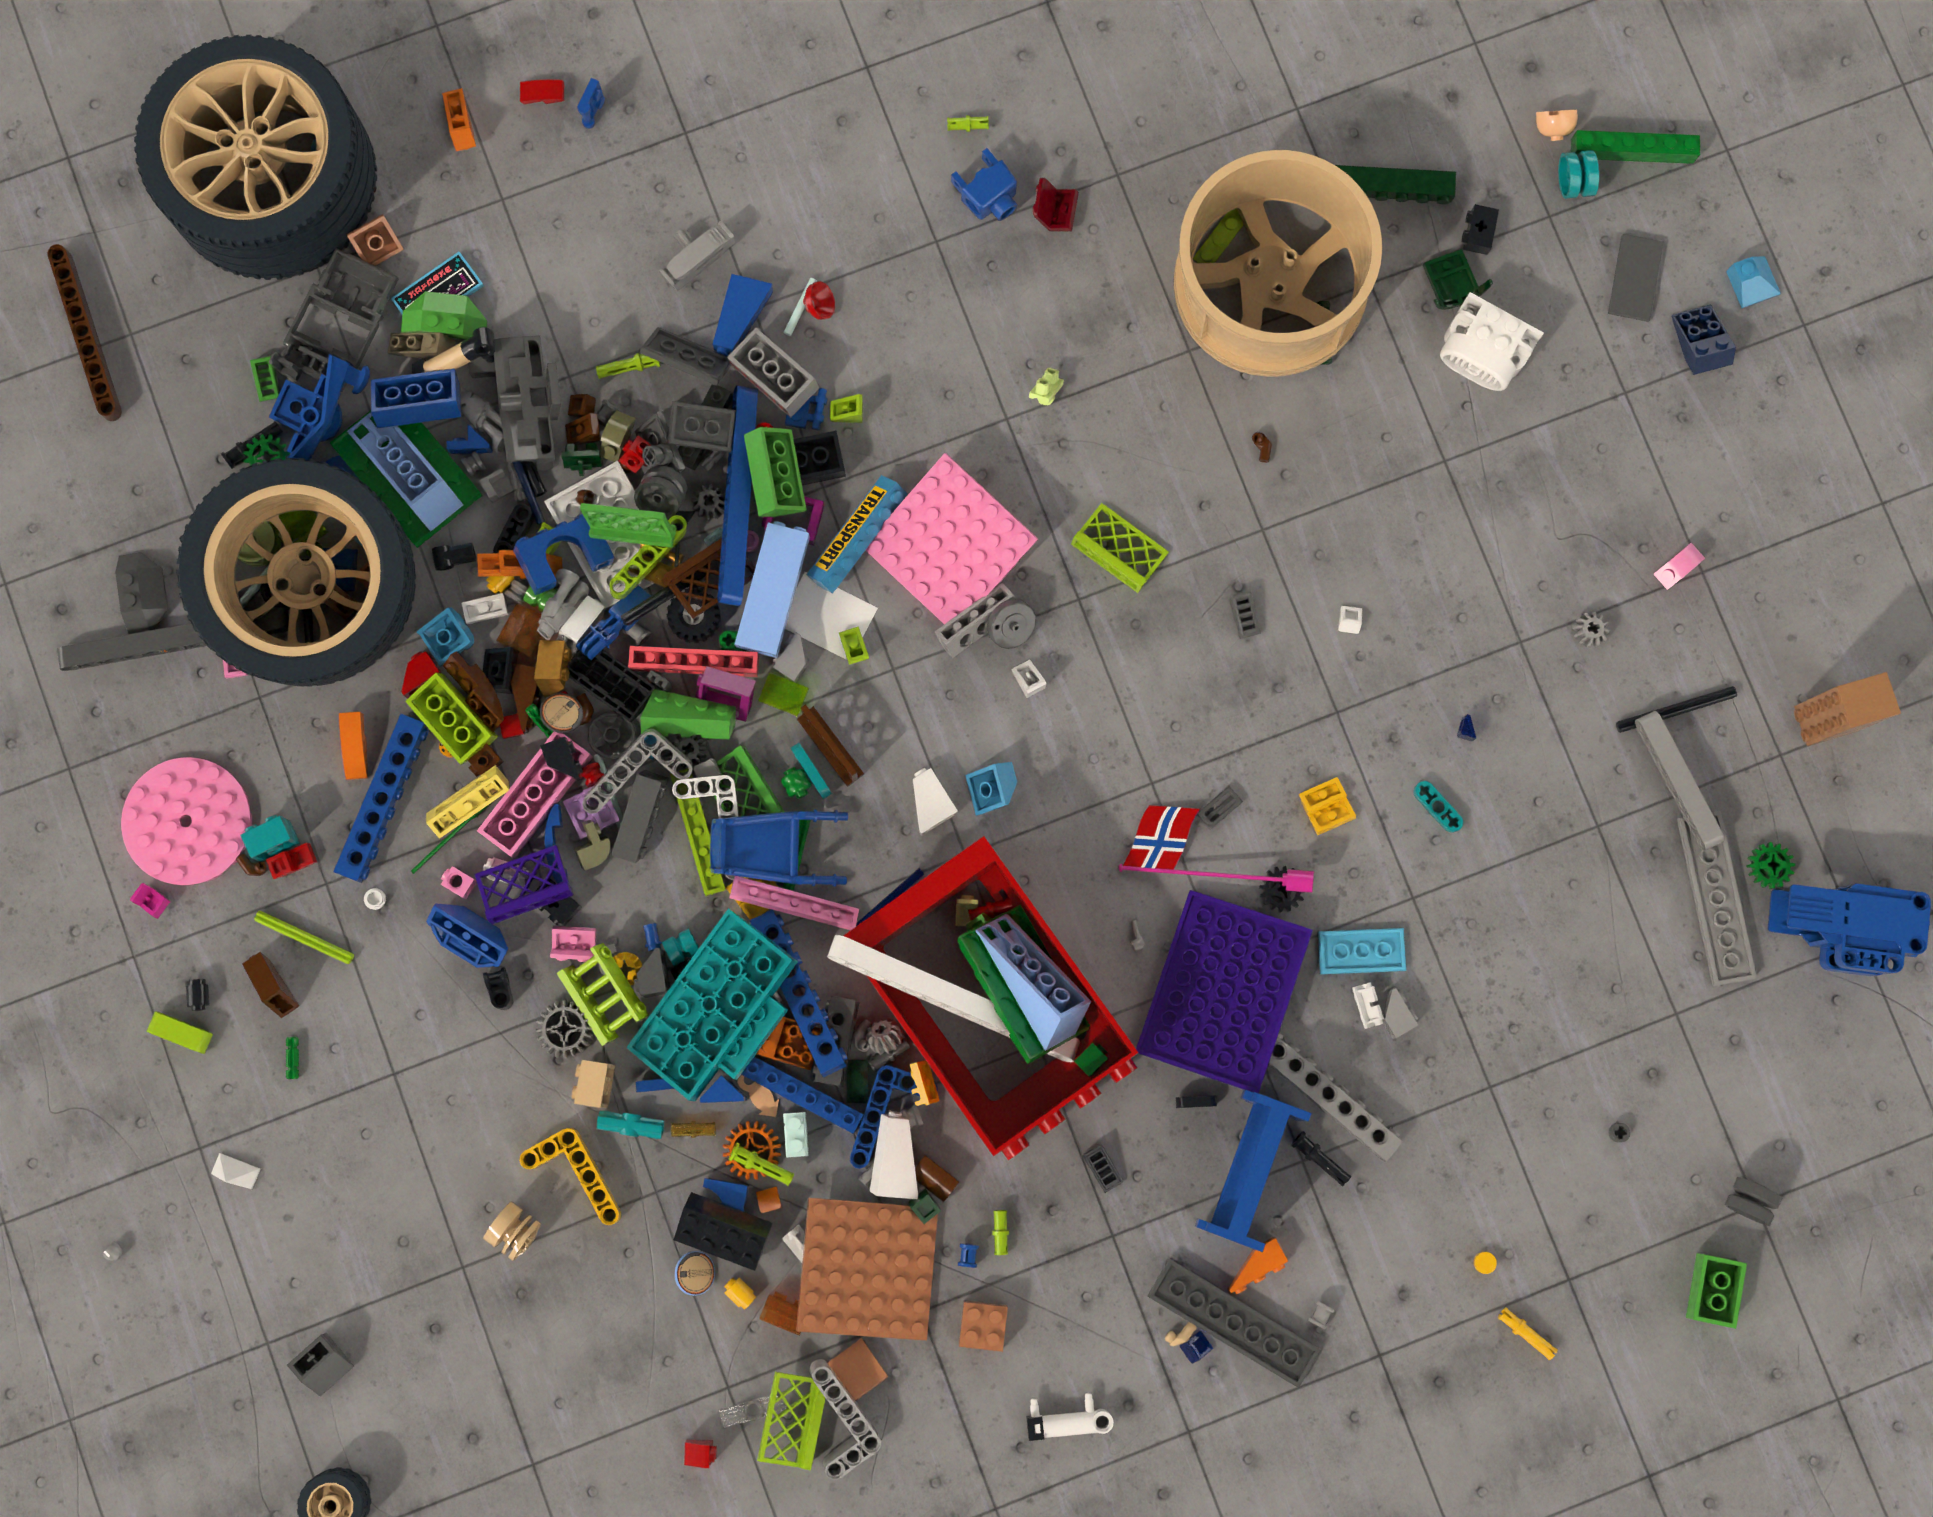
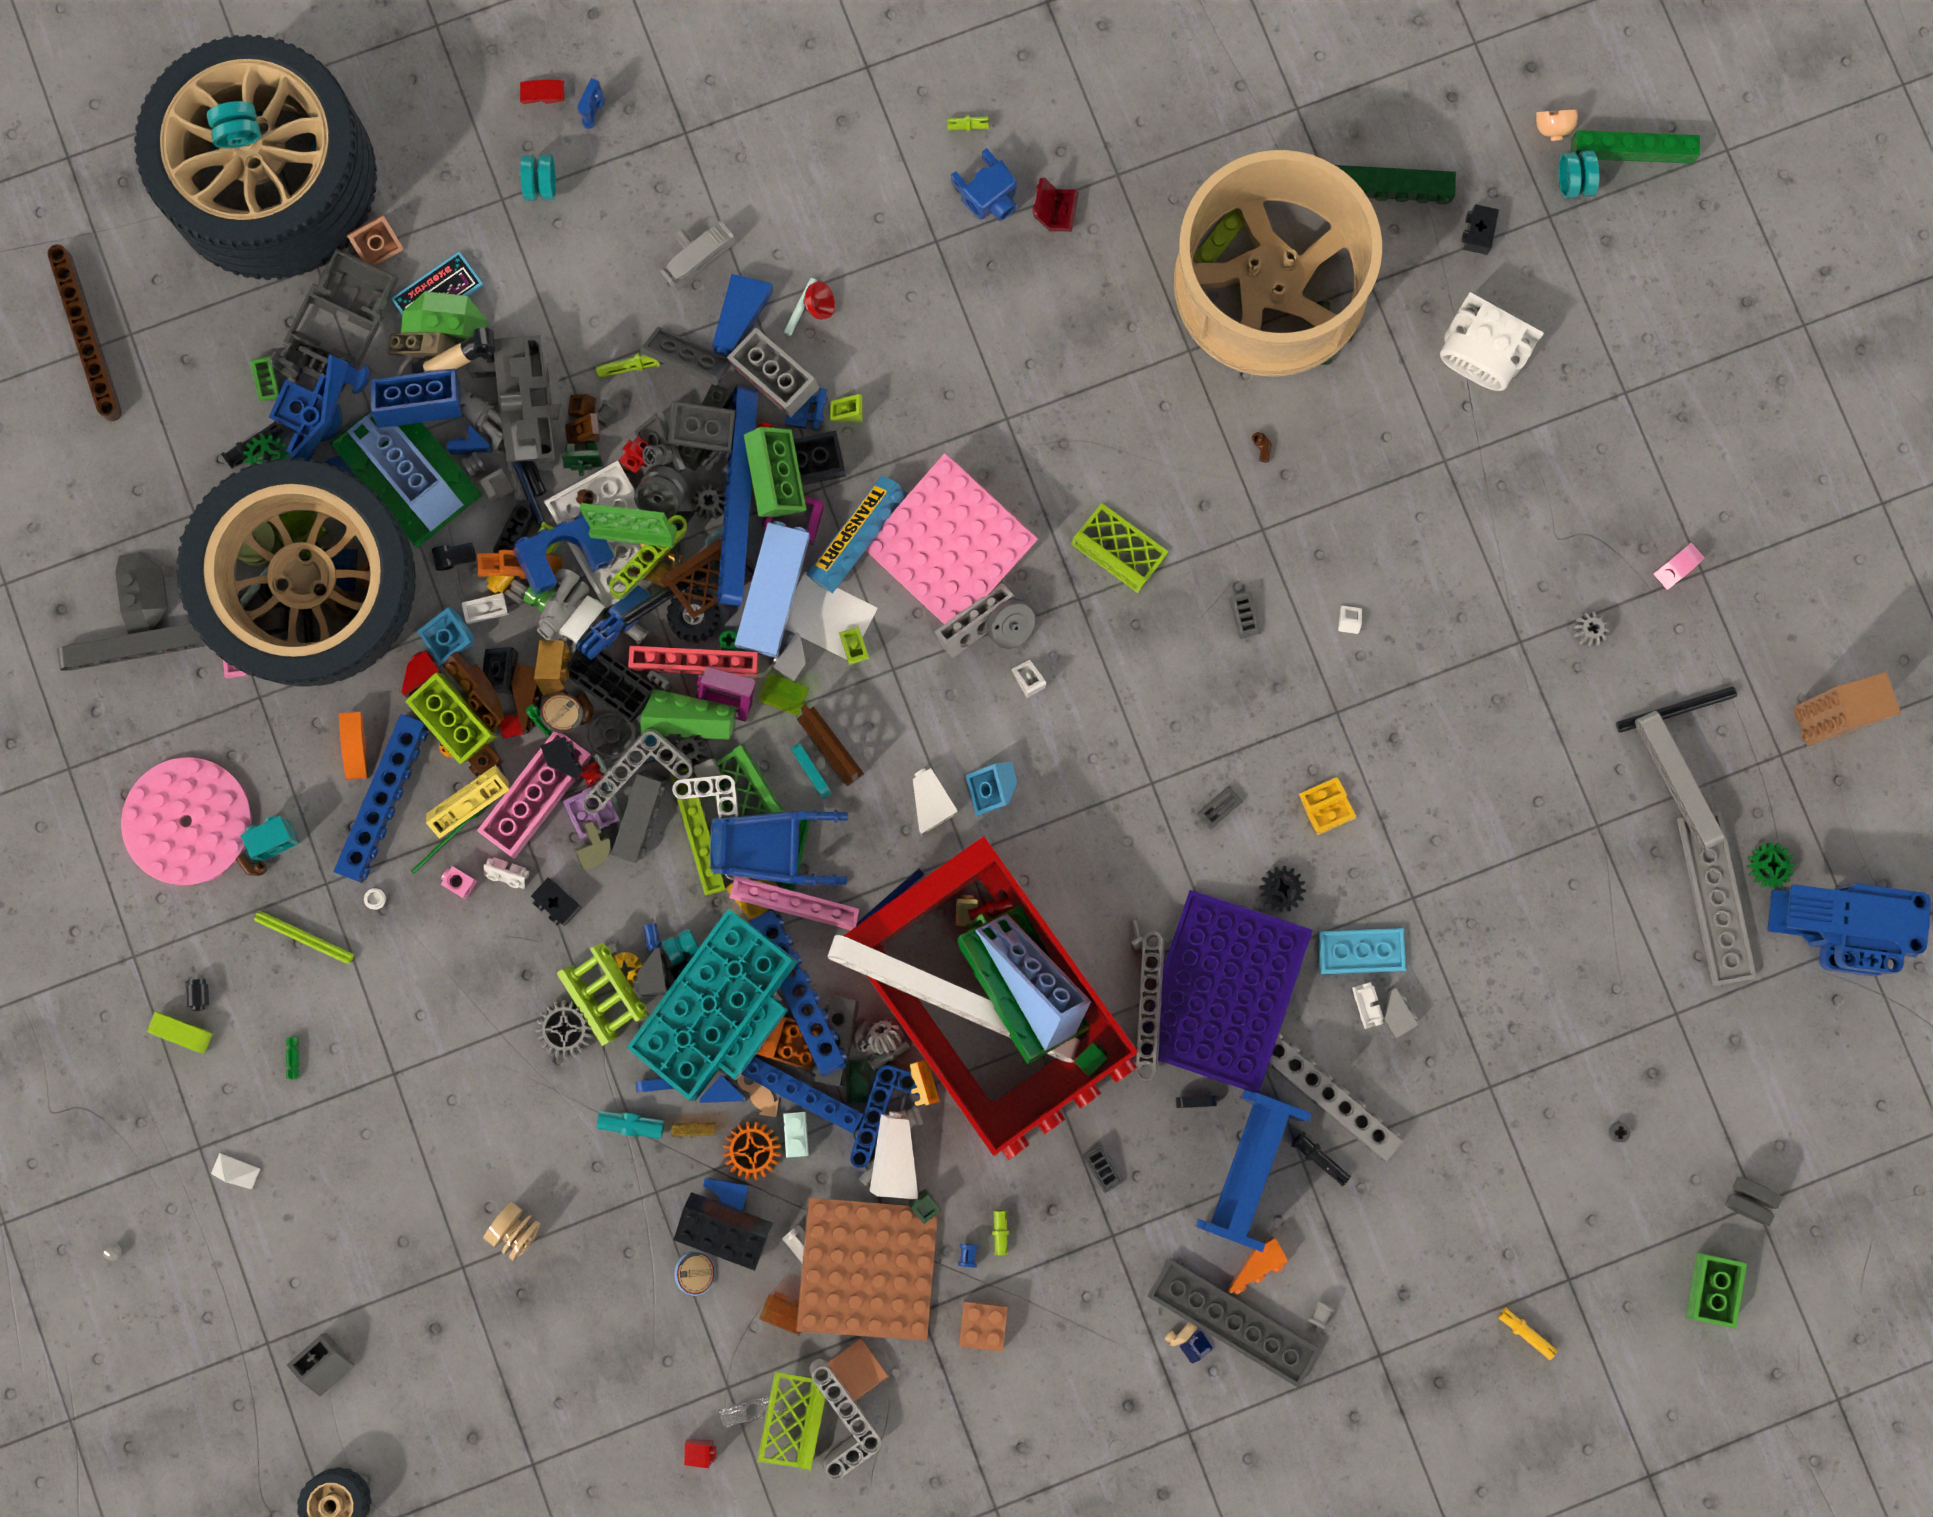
dark pink bracket [130,883,171,919] -> none
reddish brown slope [242,952,299,1018] -> none
red slope [266,843,317,879] -> none
blue wedge [426,903,508,968] -> none
orange slope [442,88,476,151] -> none
dark purple fence [475,845,574,924] -> none
black piece [483,967,513,1010] -> none
clear orange slope [496,604,545,661] -> none
yellow beam [519,1128,621,1225] -> none
blue slope [545,804,568,884] -> none
bright pink bracket [550,926,596,962] -> none
tan brick [572,1060,616,1108] -> none
olive brick [600,411,636,462] -> none
yellow brick [724,1277,756,1310] -> none
lime pin [728,1142,794,1186] -> none
bright pink tile [746,530,760,552] -> none
orange slope [756,1186,782,1214] -> none
green piece [781,767,812,800] -> none
reddish brown brick [915,1155,959,1202] -> none
white piece [1026,1393,1114,1441] -> none
yellowish green hips [1029,368,1064,405] -> none
flag [1118,805,1314,893] -> none
teal beam [1413,781,1463,833] -> none
dark green piece [1423,249,1493,310] -> none
clear blue slope [1457,714,1476,741] -> none
yellow tile [1473,1252,1497,1274] -> none
dark grey tile [1608,234,1664,322] -> none
dark blue slope [1671,304,1736,375] -> none
dark azure slope [1726,256,1781,308] -> none
none -> teal wheel [207,101,261,149]
none -> teal wheel [520,154,556,201]
none -> light grey beam [1136,931,1164,1082]

